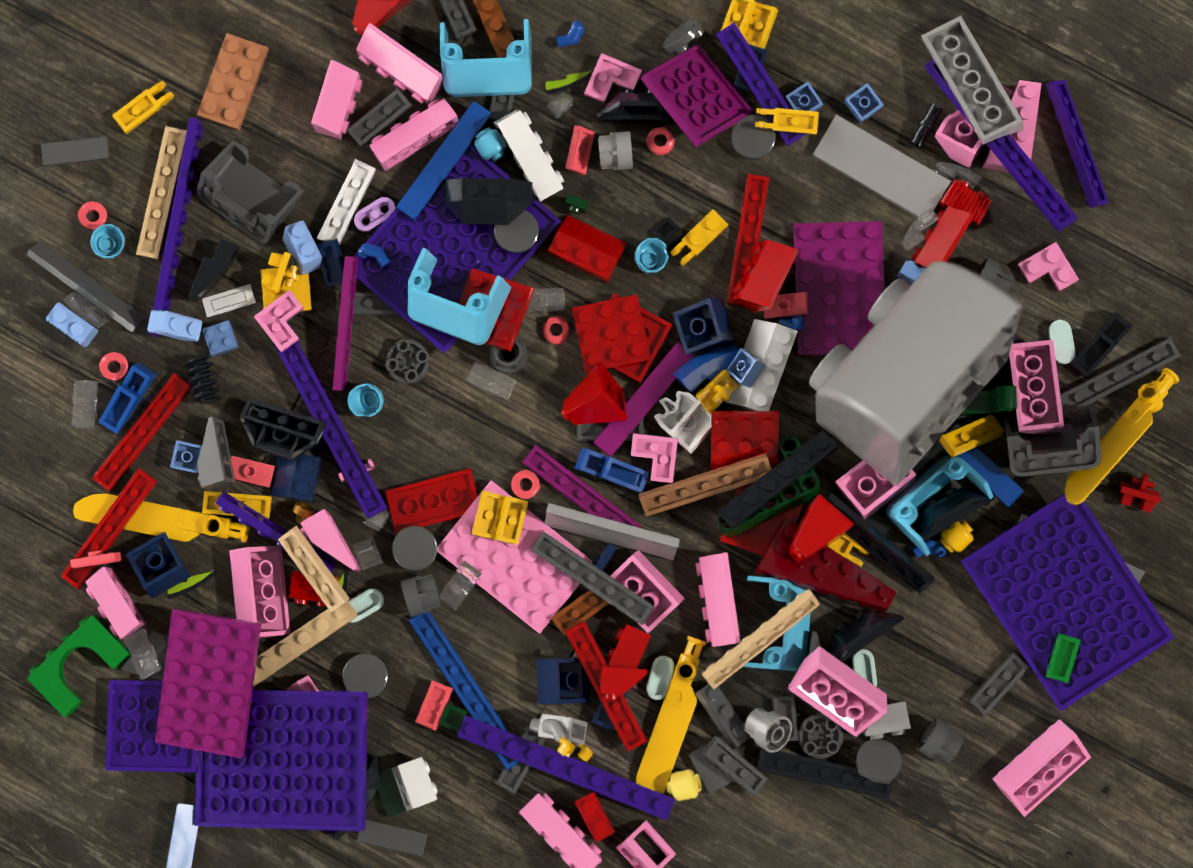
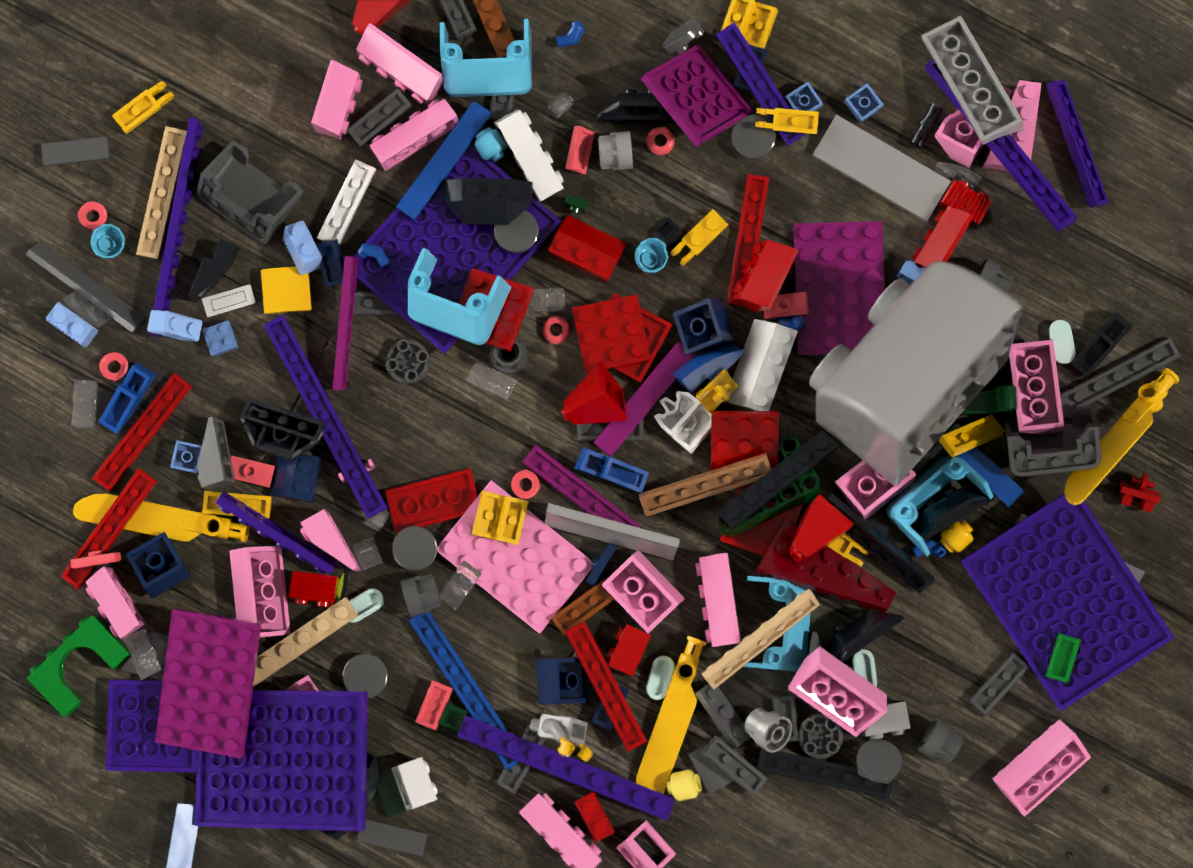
sticker [167,571,218,599] -> none
black piece [185,356,221,404] -> none
nougat plate [197,33,269,131] -> none
bright pink plate [254,290,304,353] -> none
yellow hips [261,252,301,295] -> none
tan plate [278,526,350,612] -> none
pearl gold tile [292,501,316,525] -> none
medium azure hair [347,384,384,417] -> none
lavender plate [354,197,396,232] -> none
dark grey tile [531,531,655,626] -> none
sticker [545,71,594,95] -> none
bright pink plate [584,53,642,103] -> none
red slope [600,666,647,699] -> none
bright pink plate [631,433,678,483] -> none
medium blue piece [726,348,765,388] -> none
clear slope [901,207,939,251] -> none
bright pink plate [1017,242,1079,292] -> none

